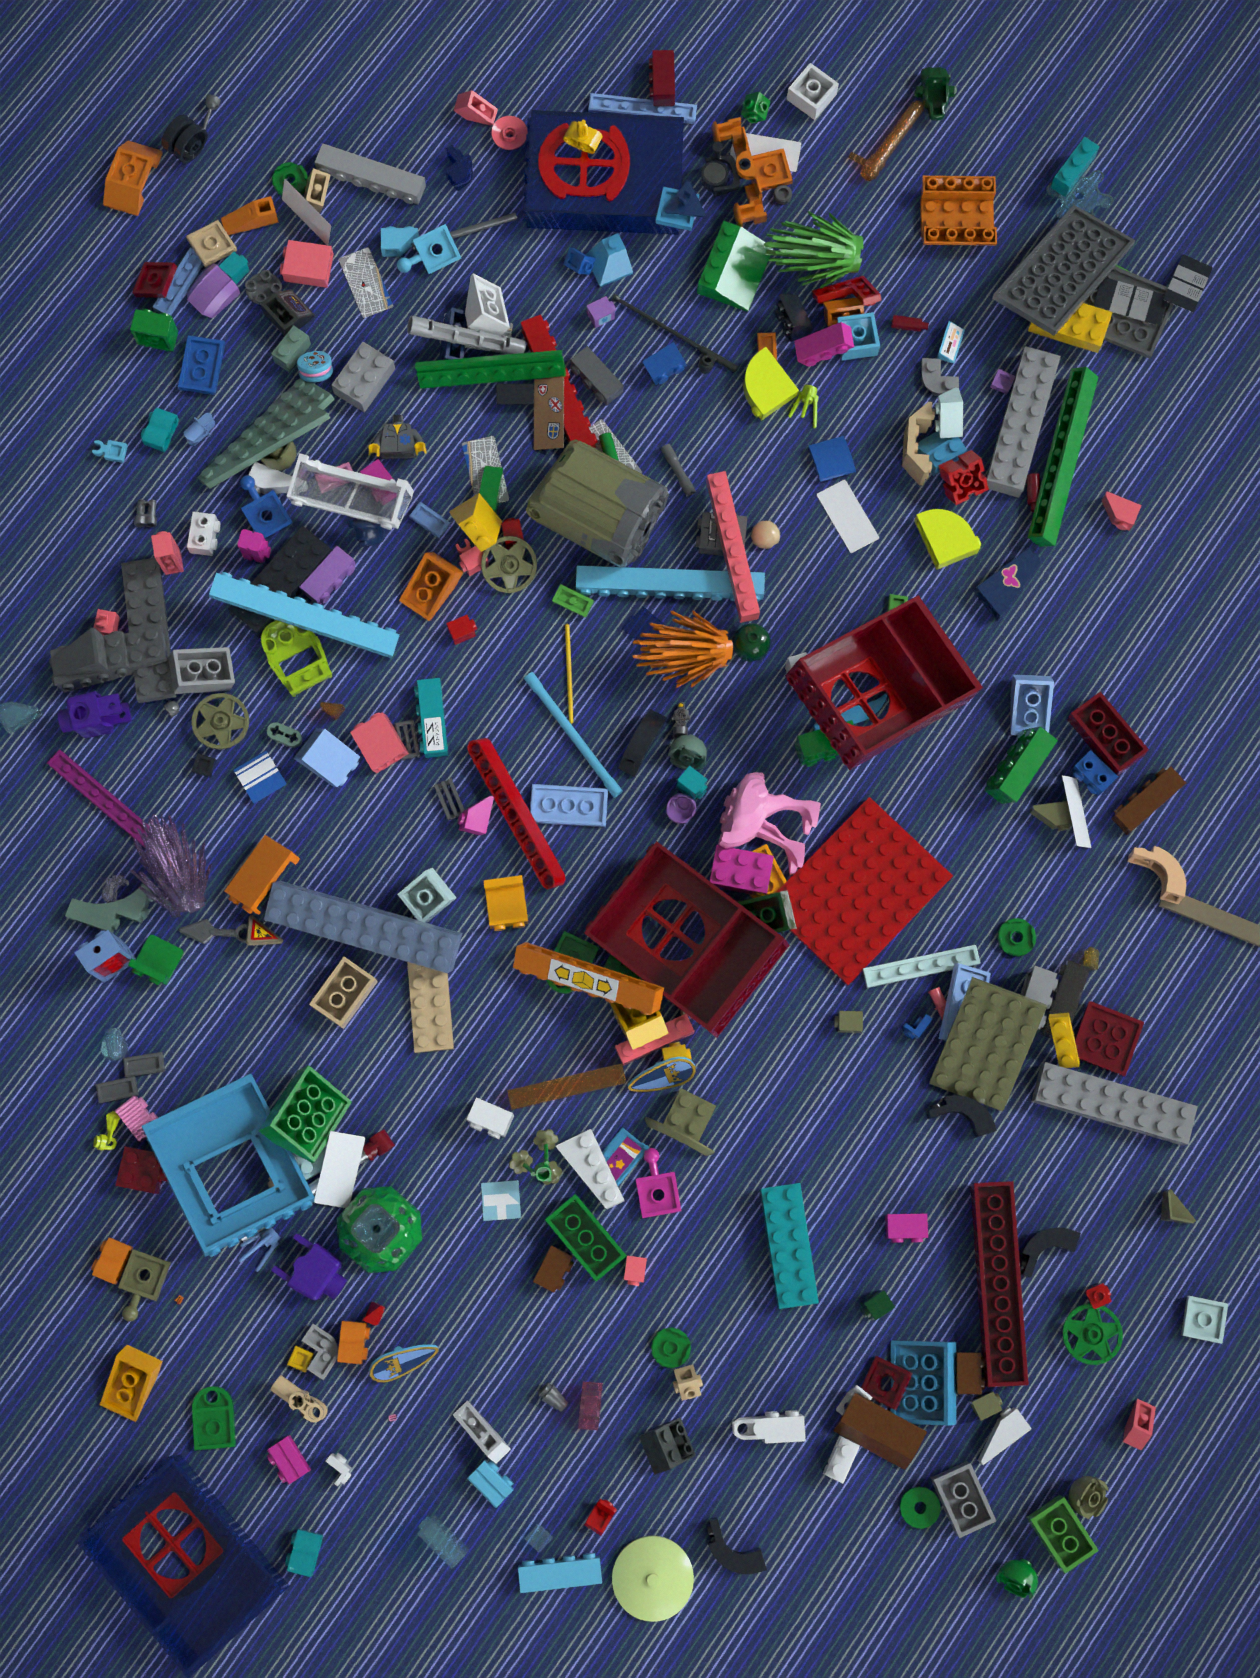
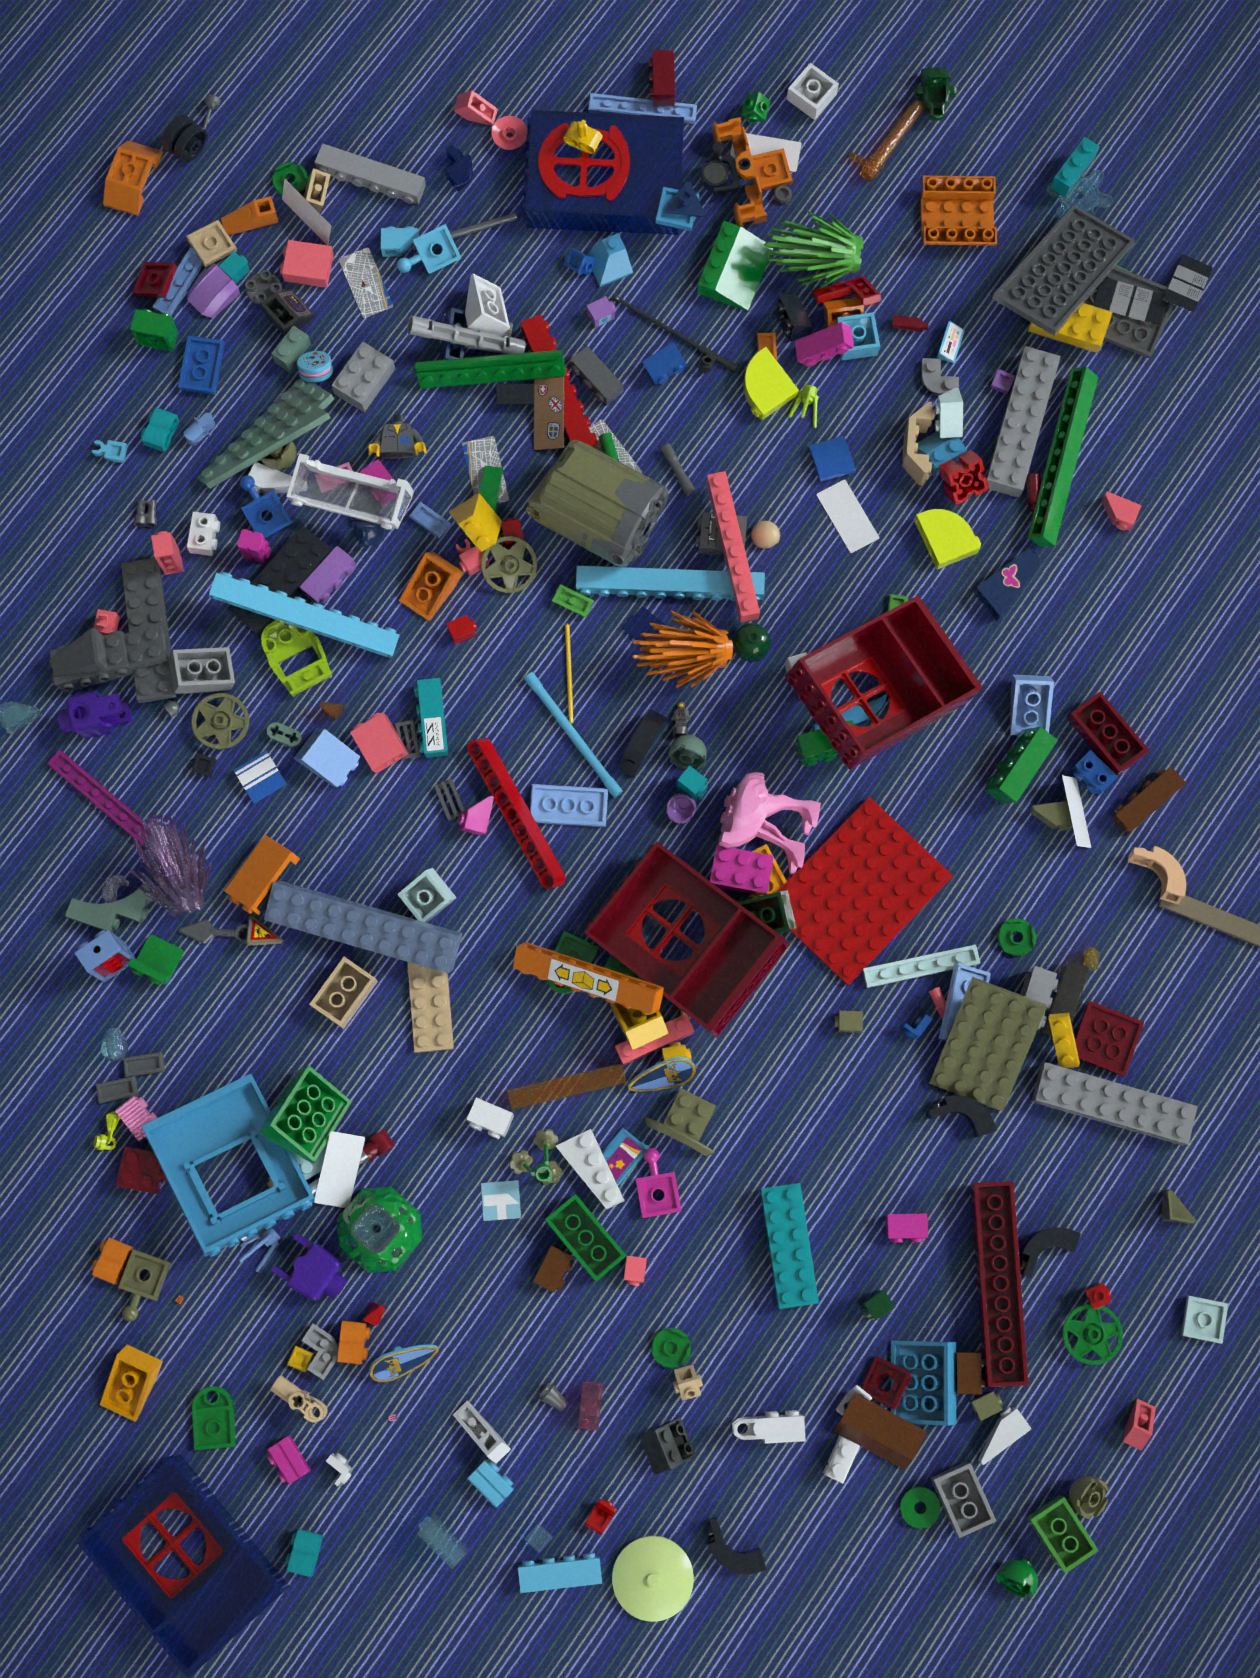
light orange panel [484,875,528,931] -> none

